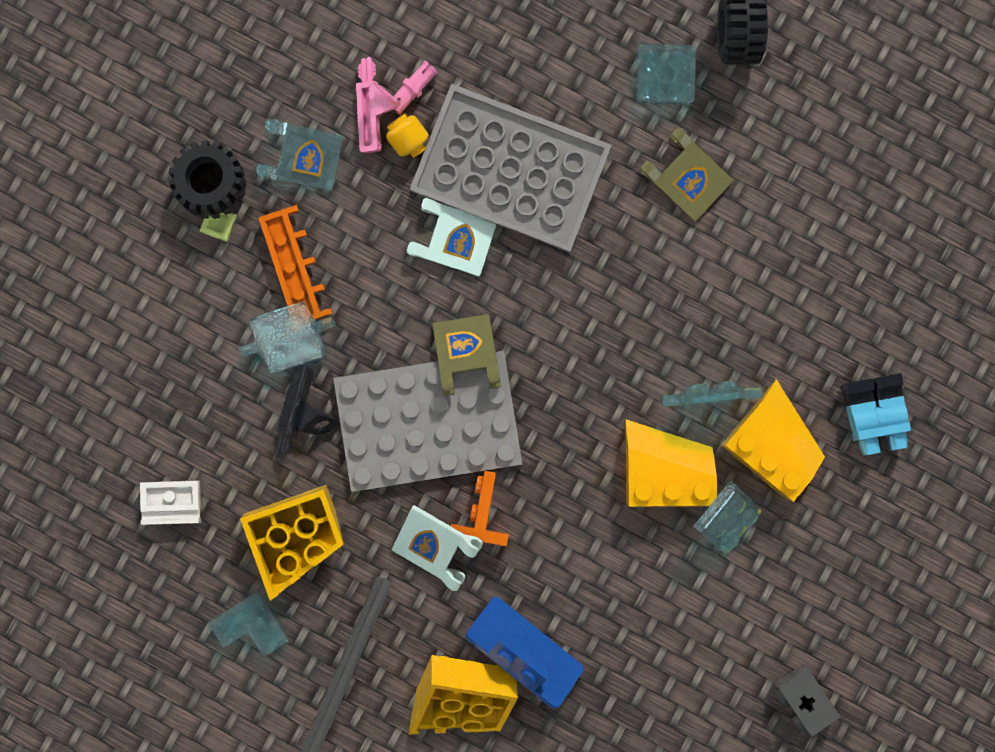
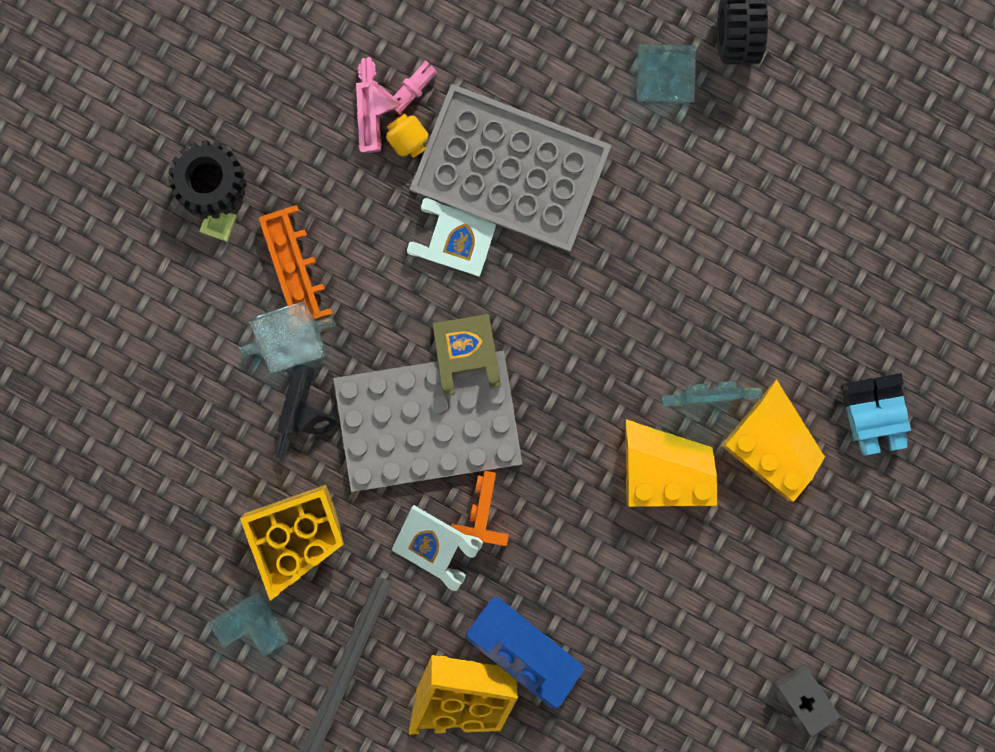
white plate [140,481,201,525] -> none
clear light blue flag [256,119,343,191] -> none
olive flag [639,128,734,222] -> none
clear light blue plate [693,481,762,556] -> none

